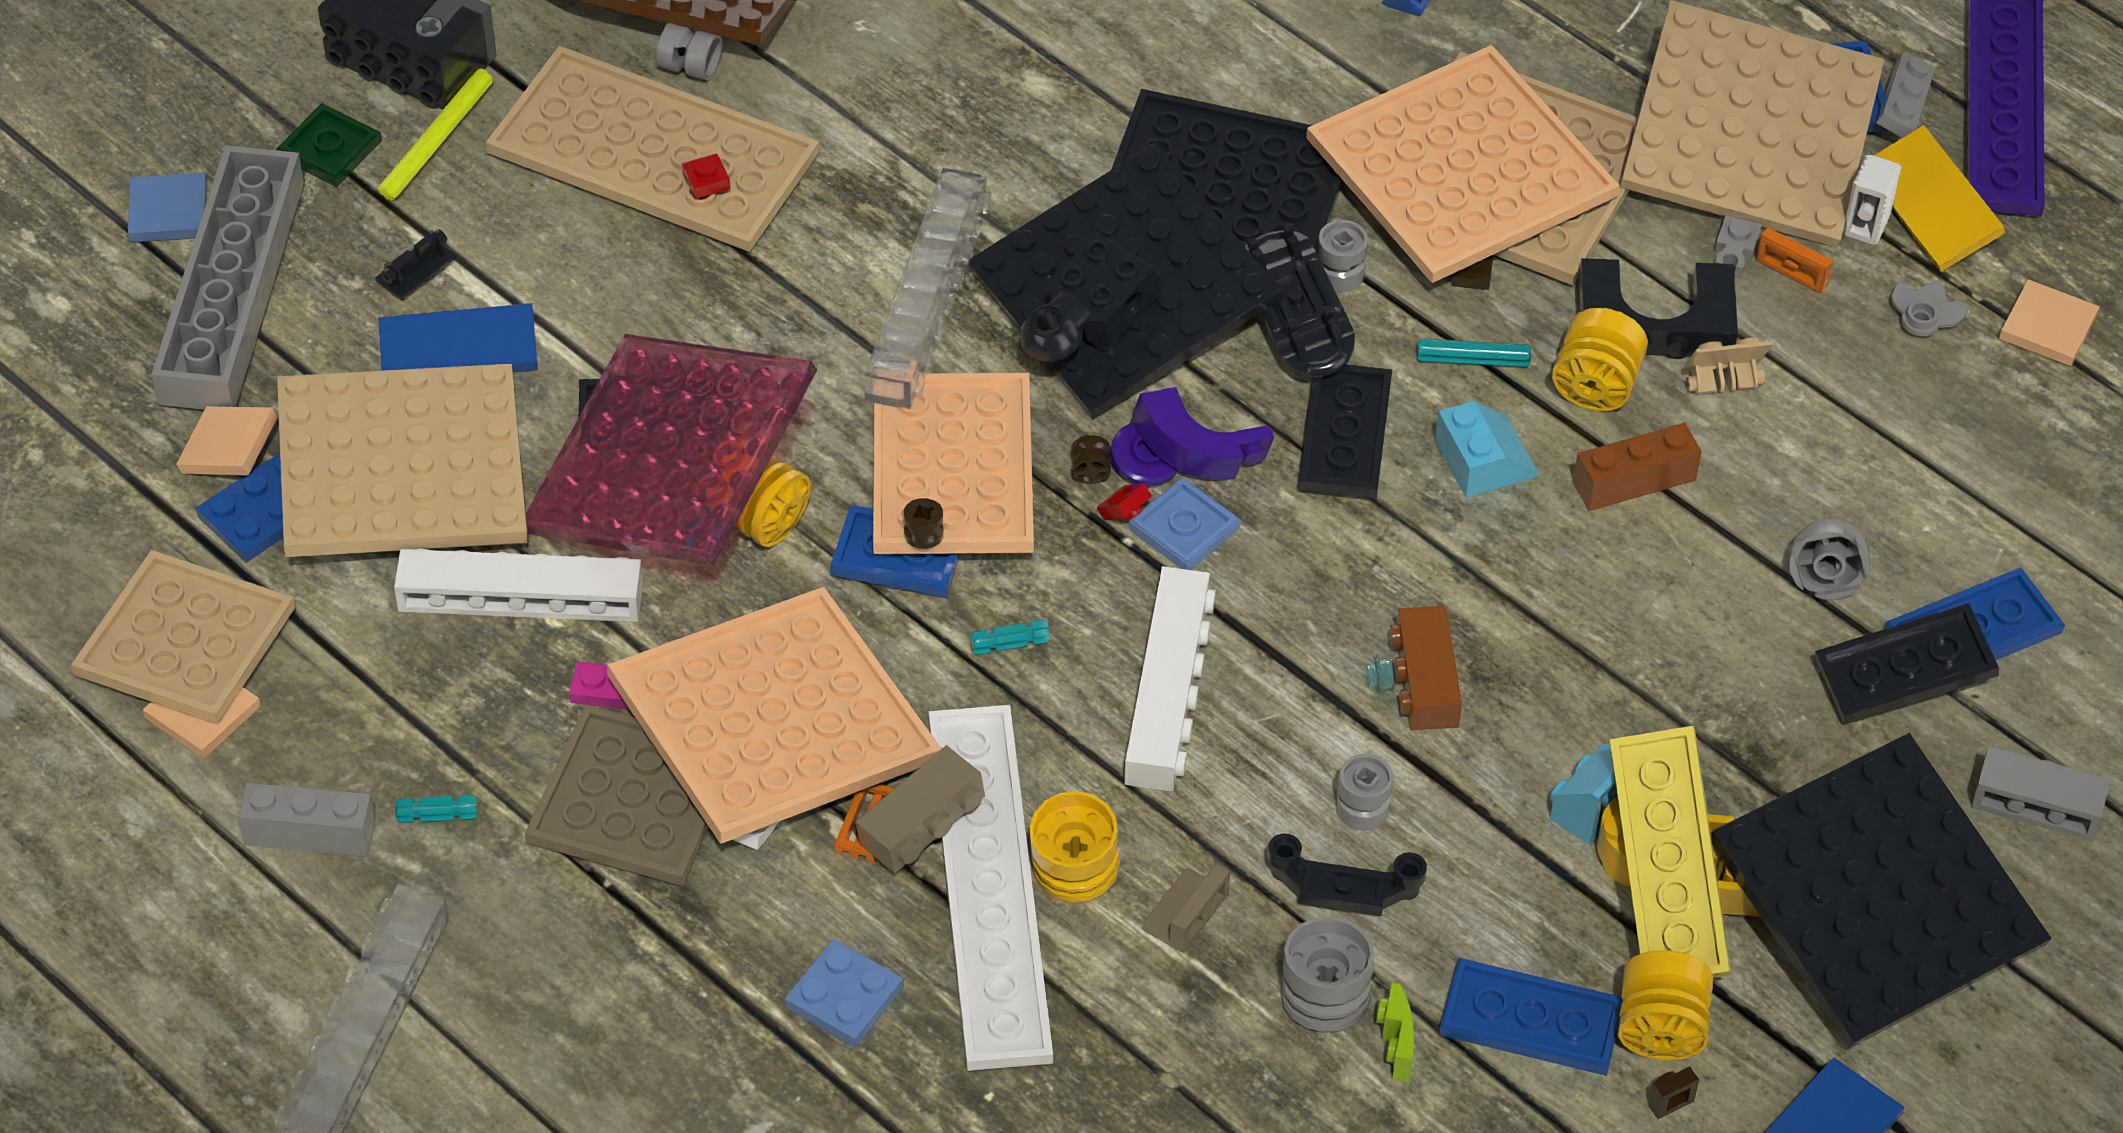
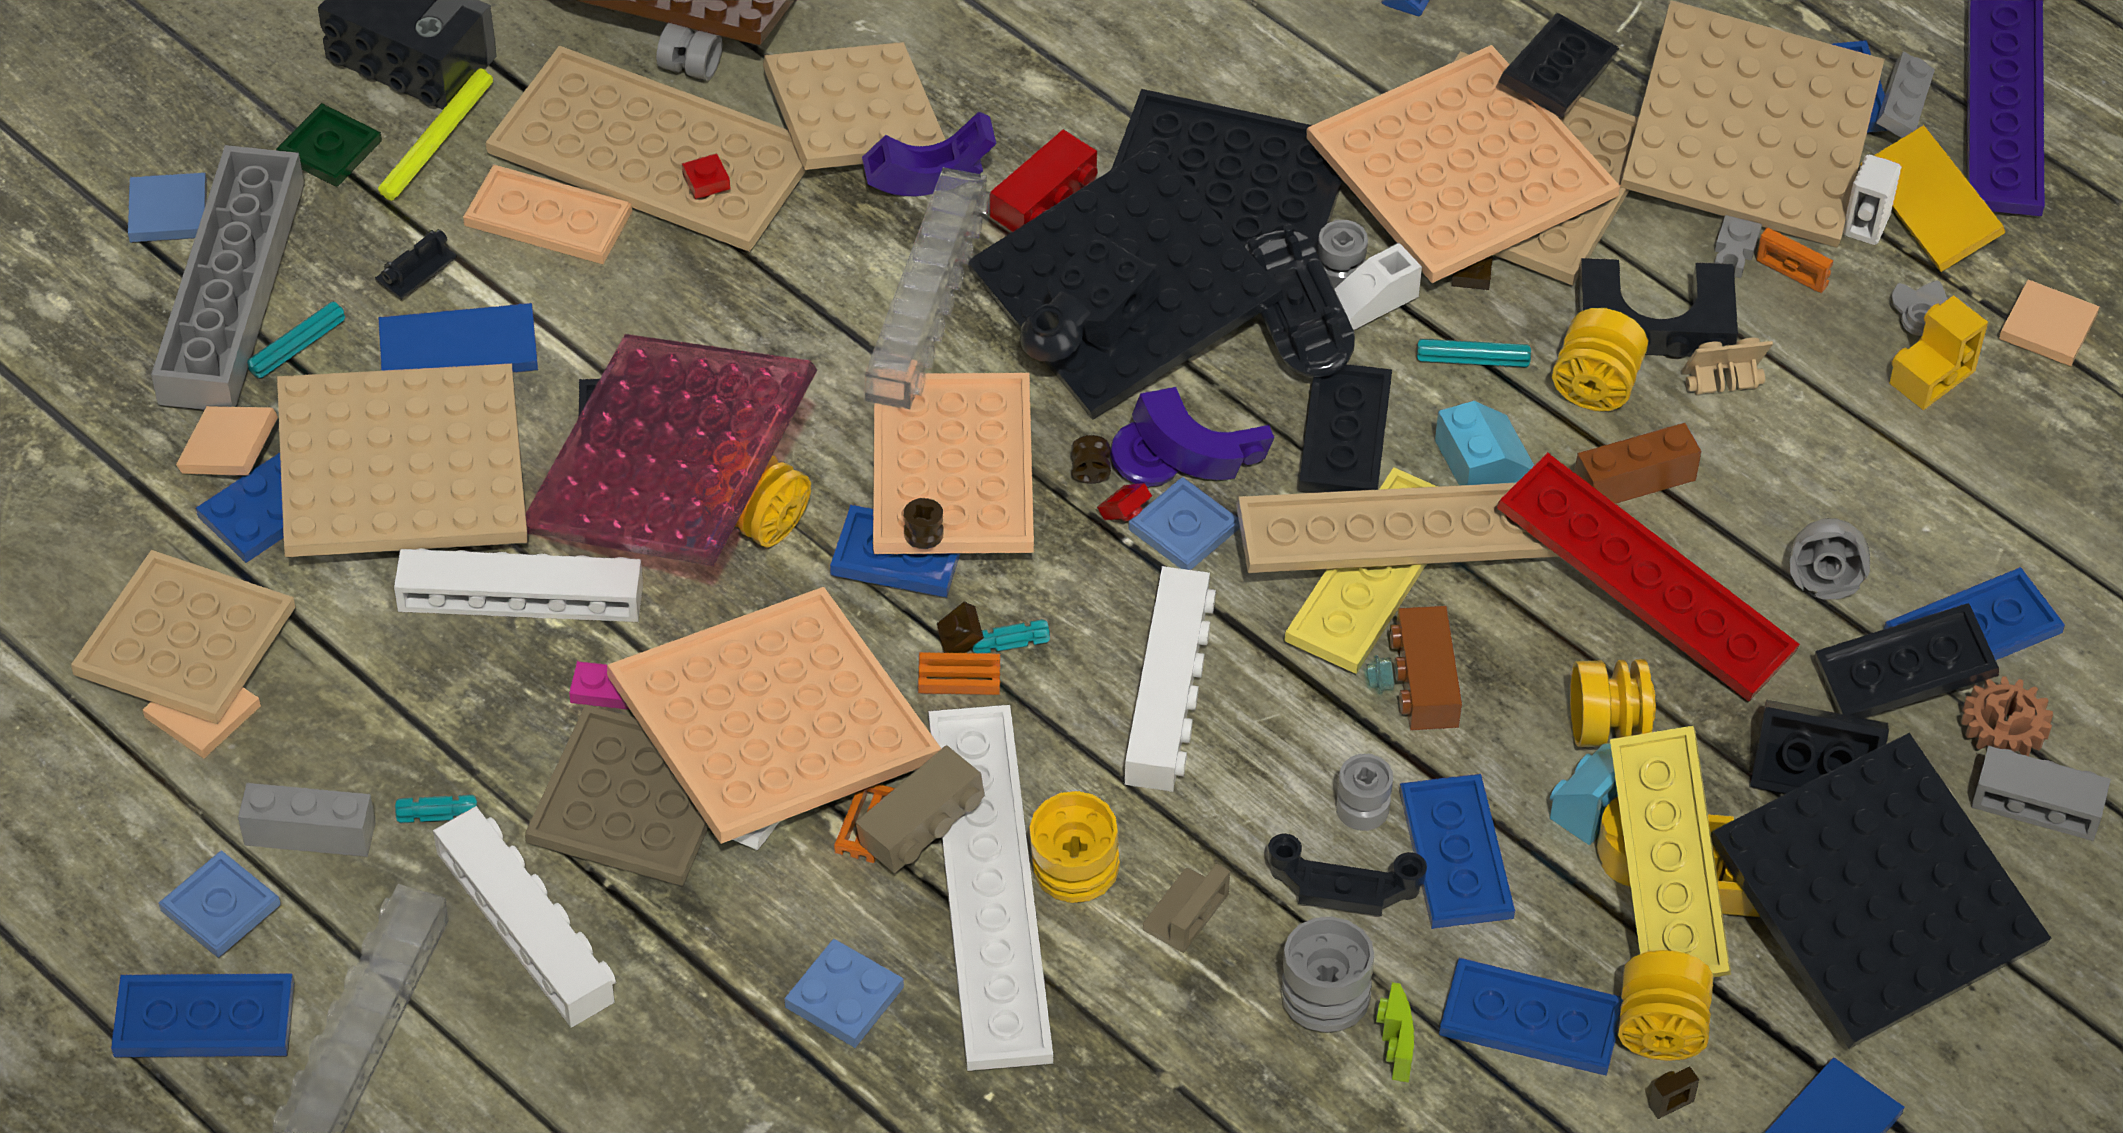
none -> blue plate [111,973,294,1057]
none -> medium blue plate [159,850,281,958]
none -> teal axle [247,301,345,379]
none -> white brick [433,806,616,1028]
none -> light nougat tile [463,164,632,264]
none -> tan plate [763,42,946,170]
none -> dark purple arch [862,111,996,197]
none -> orange tile [918,652,1000,695]
none -> dark brown plate [936,601,984,653]
none -> red brick [990,129,1098,232]
none -> tan plate [1236,483,1560,573]
none -> light yellow plate [1285,467,1438,674]
none -> white slope [1335,243,1422,330]
none -> blue tile [1399,774,1515,929]
none -> red plate [1497,452,1800,702]
none -> black tile [1499,13,1619,118]
none -> yellow wheel [1570,659,1656,747]
none -> black slope [1750,699,1889,794]
none -> yellow brick [1889,295,1988,410]
none -> nougat gear [1961,676,2053,756]

